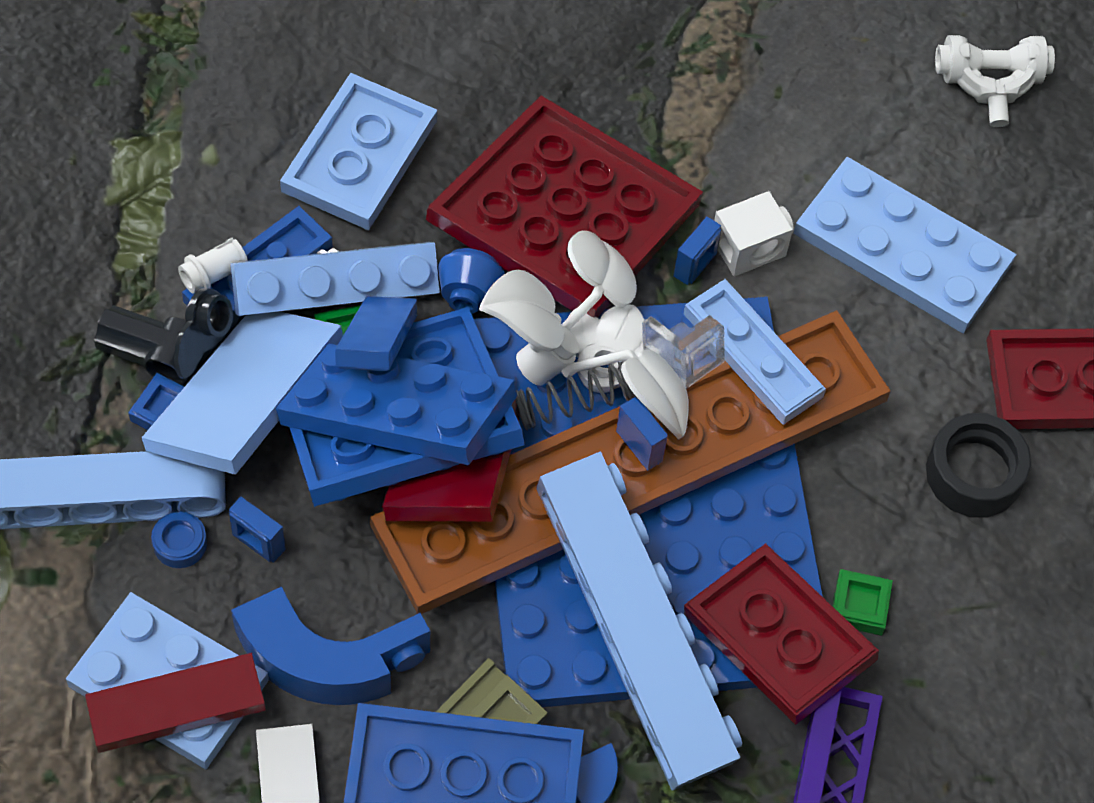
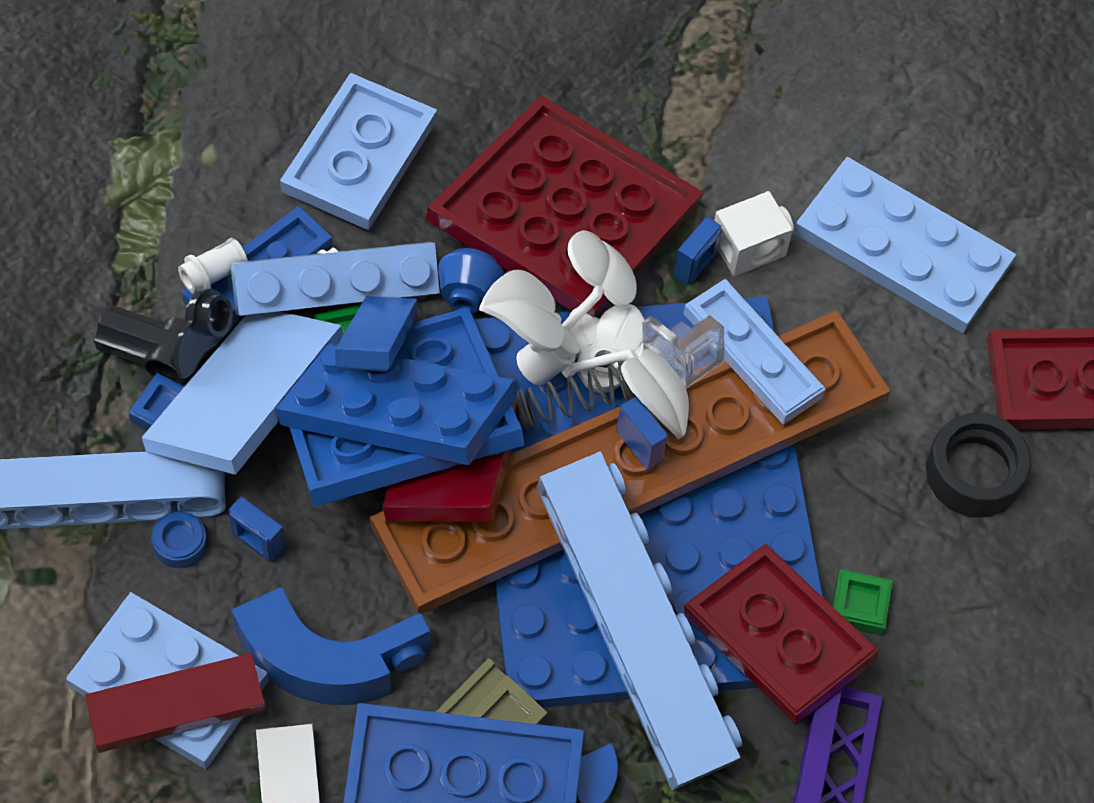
white piece [935,35,1055,127] -> none

